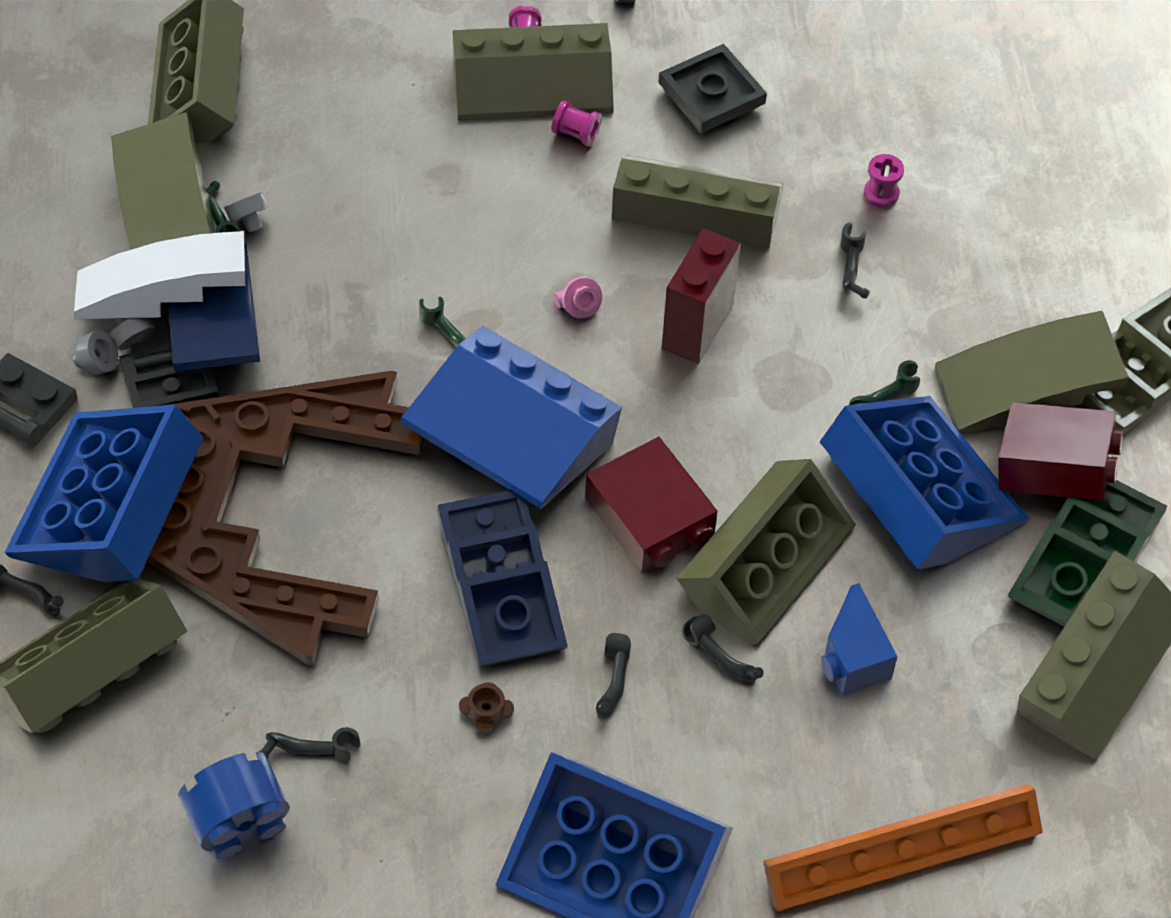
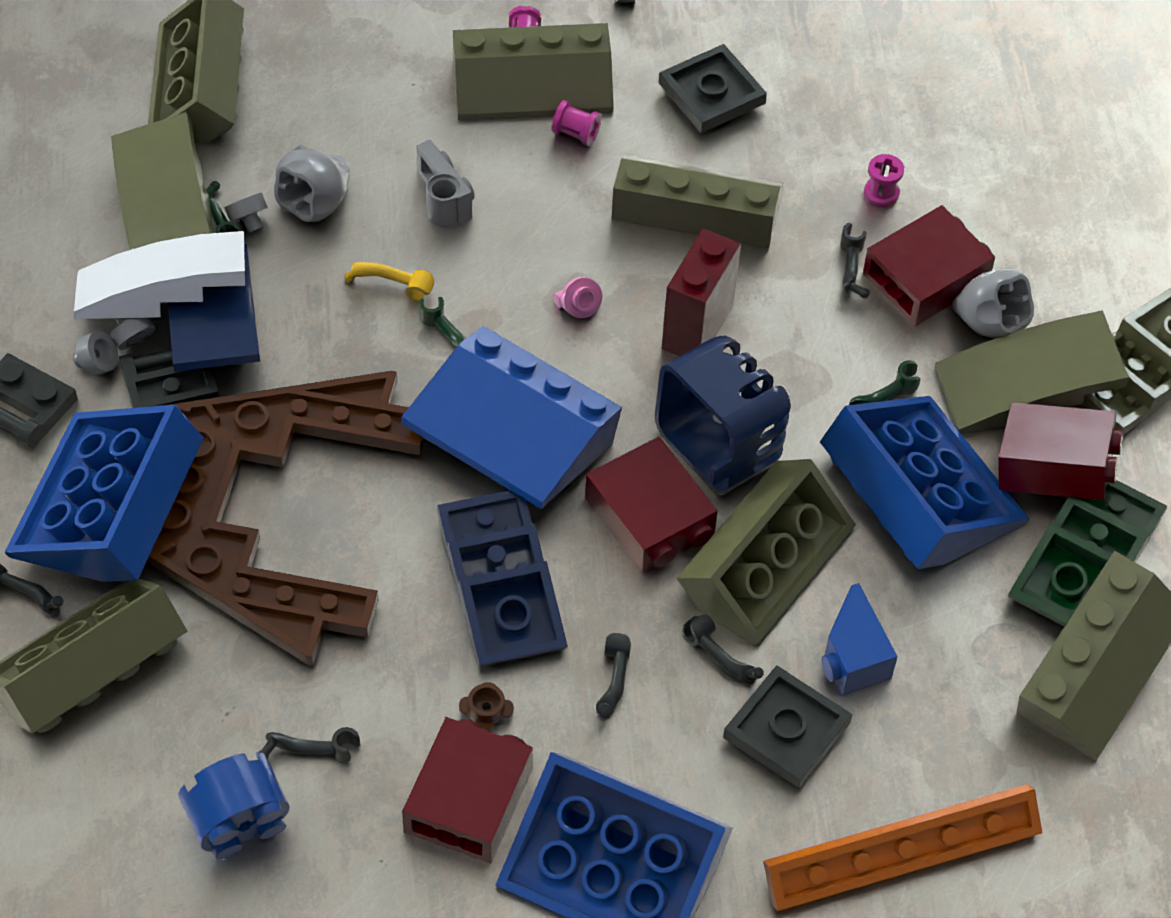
none -> light grey piece [274,145,350,222]
none -> yellow piece [344,262,434,302]
none -> dark red brick [402,717,533,864]
none -> light grey plate [416,139,475,227]
none -> dark blue piece [654,336,791,495]
none -> pearl dark grey plate [723,665,853,788]
none -> dark red brick [862,205,996,326]
none -> light grey piece [952,268,1034,339]

